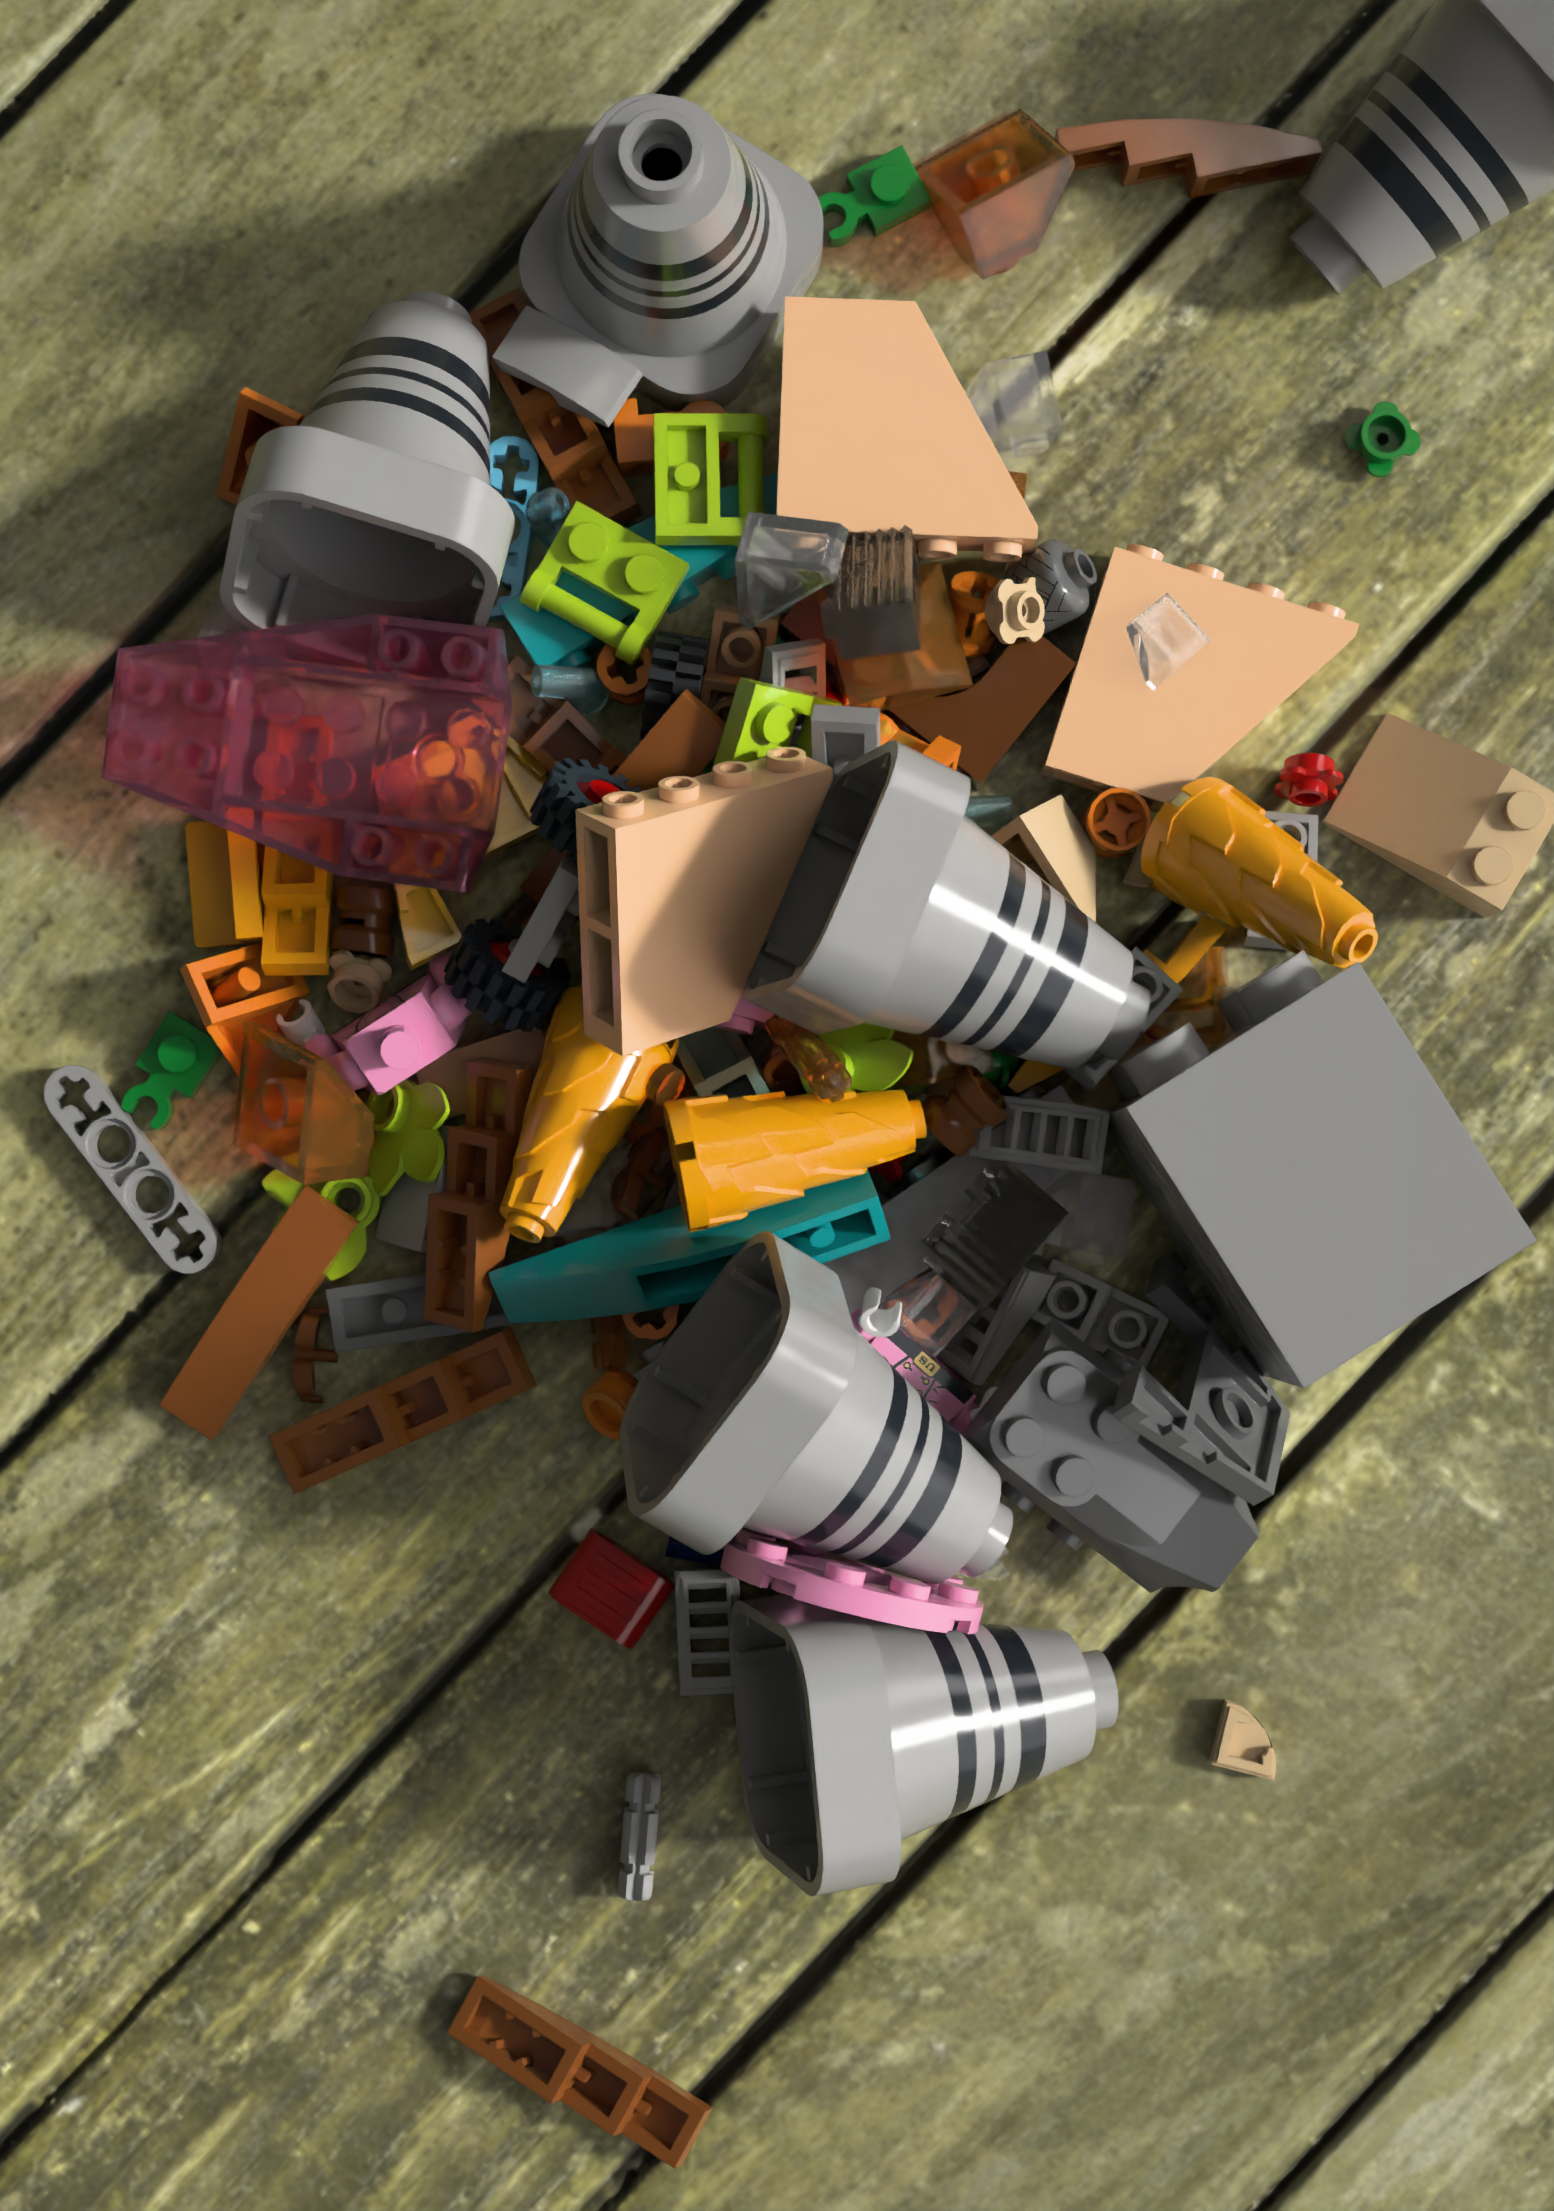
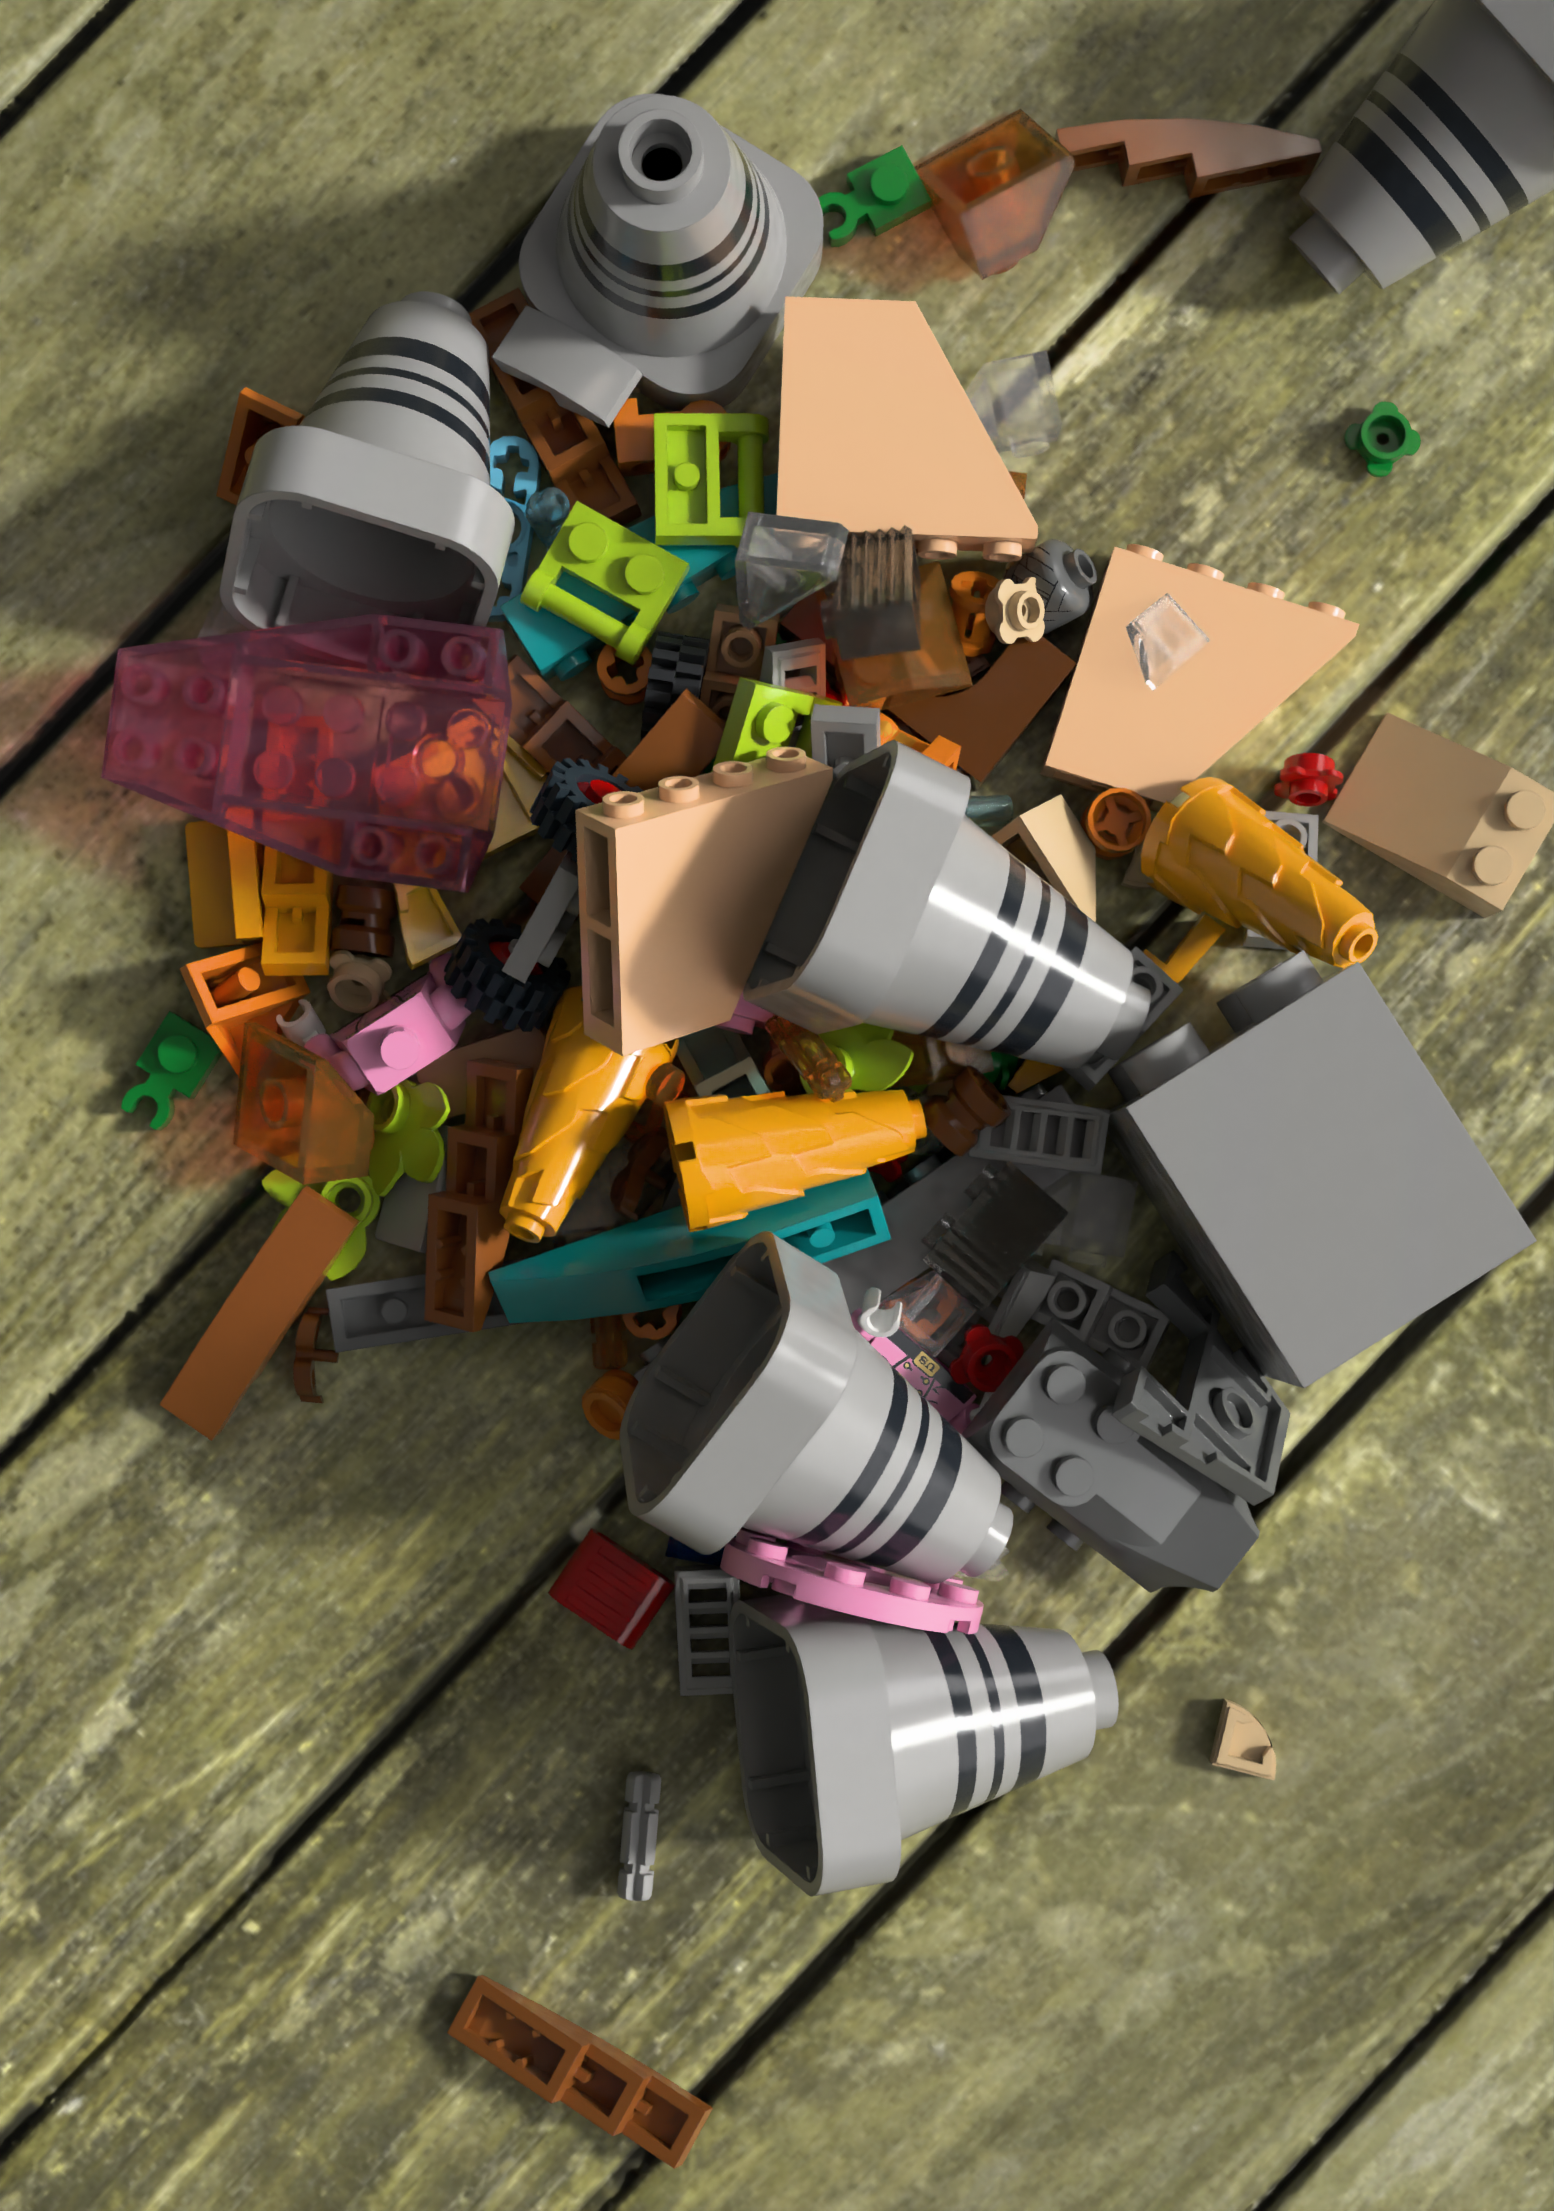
light grey beam [44,1065,222,1274] -> none
dark orange slope [268,1327,537,1494] -> none
clear light blue arm [531,664,609,715] -> none
clear orange piece [1143,946,1229,1045] -> none
none -> red plate [949,1324,1024,1392]

